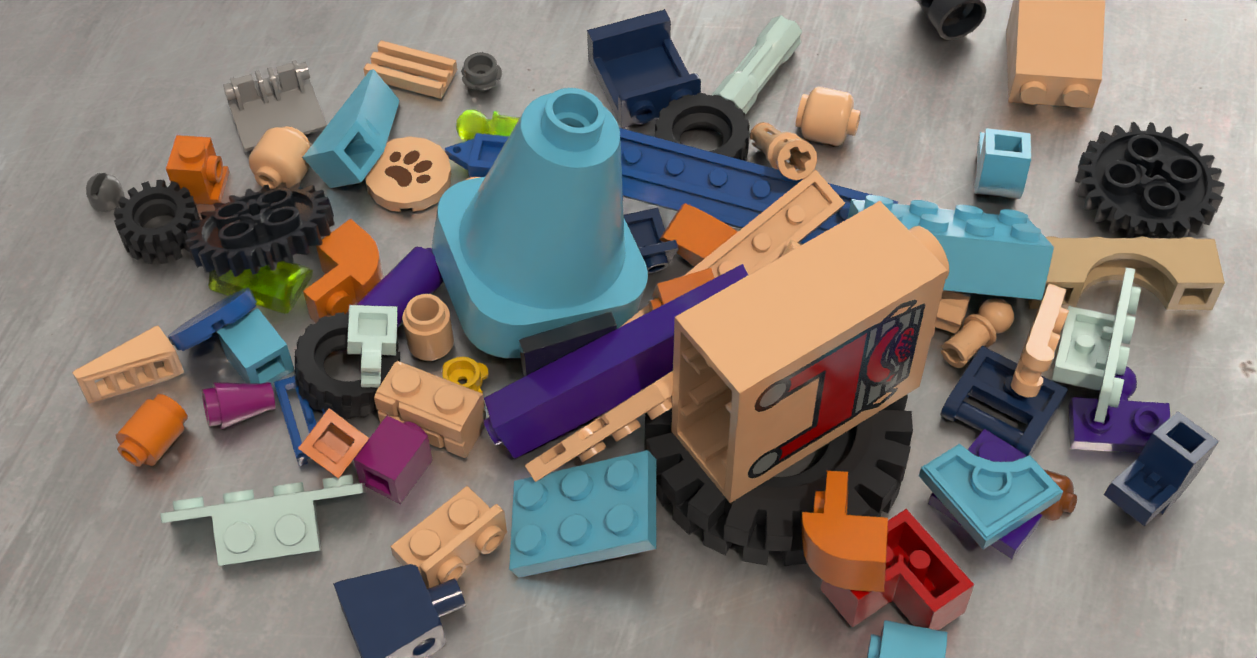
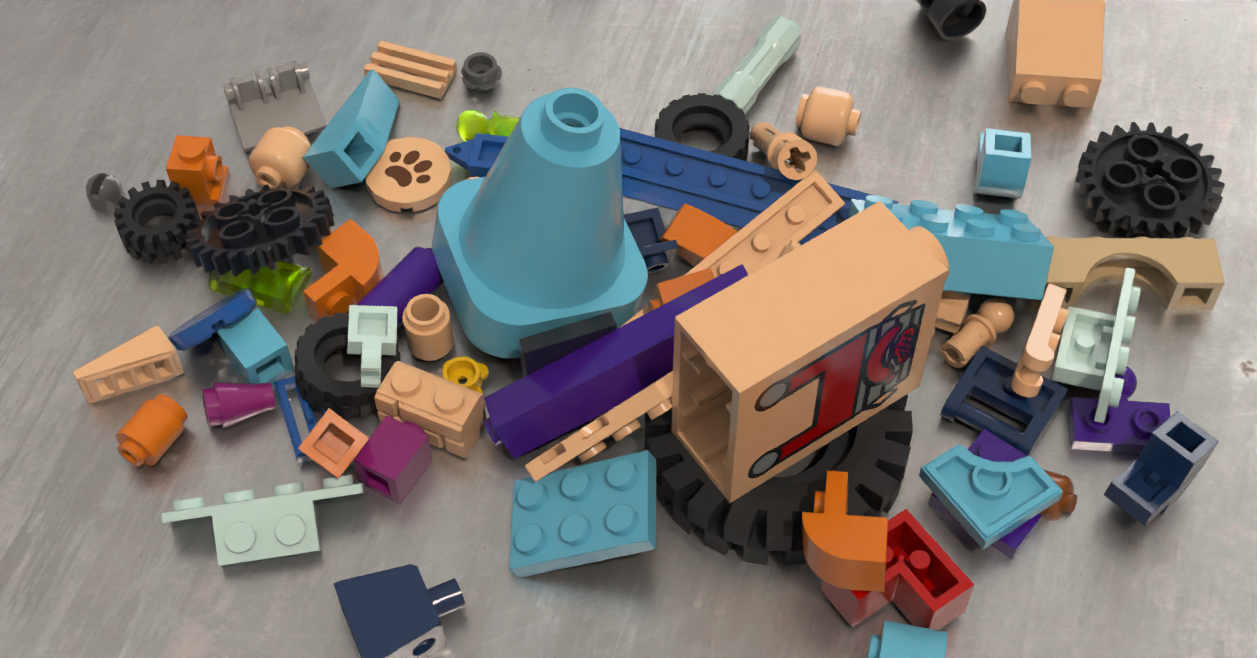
light nougat bracket [390,486,507,589] -> none
dark blue panel [587,9,701,128] -> none

